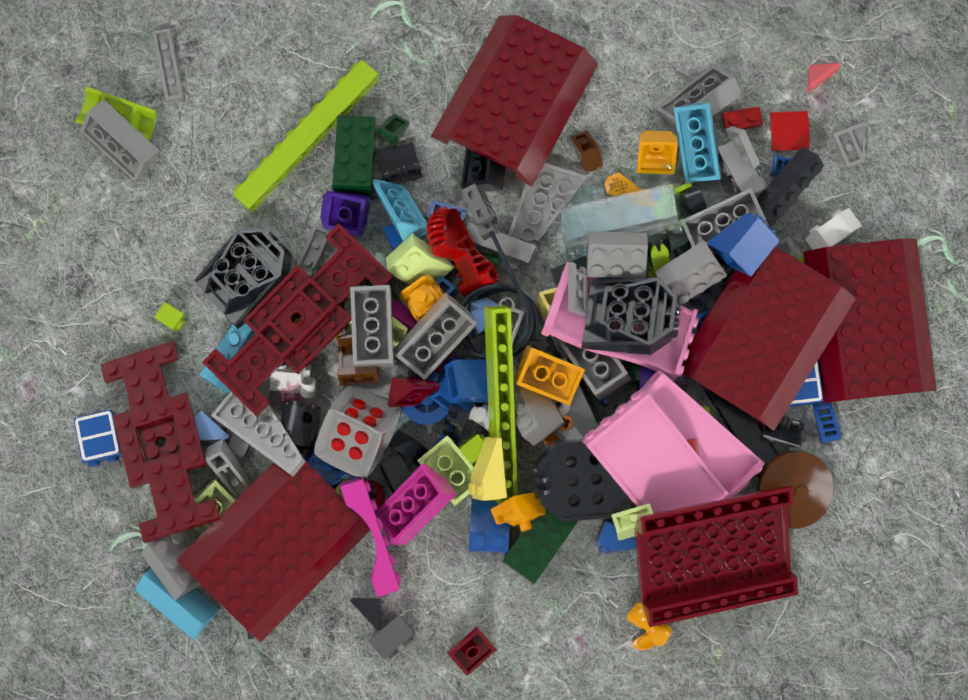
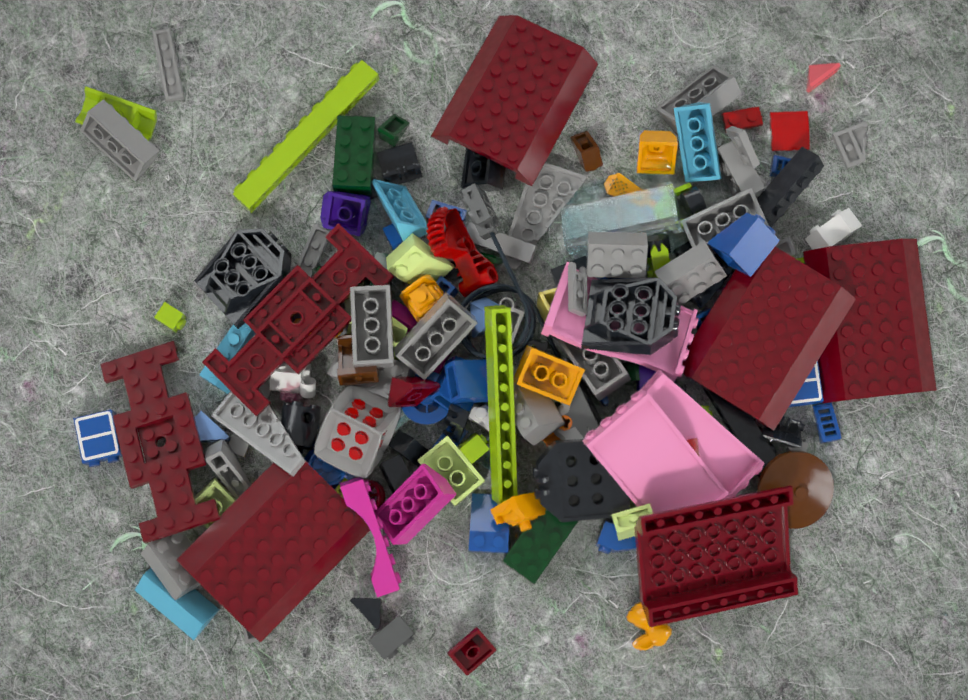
light yellow slope [468,437,507,501] -> none

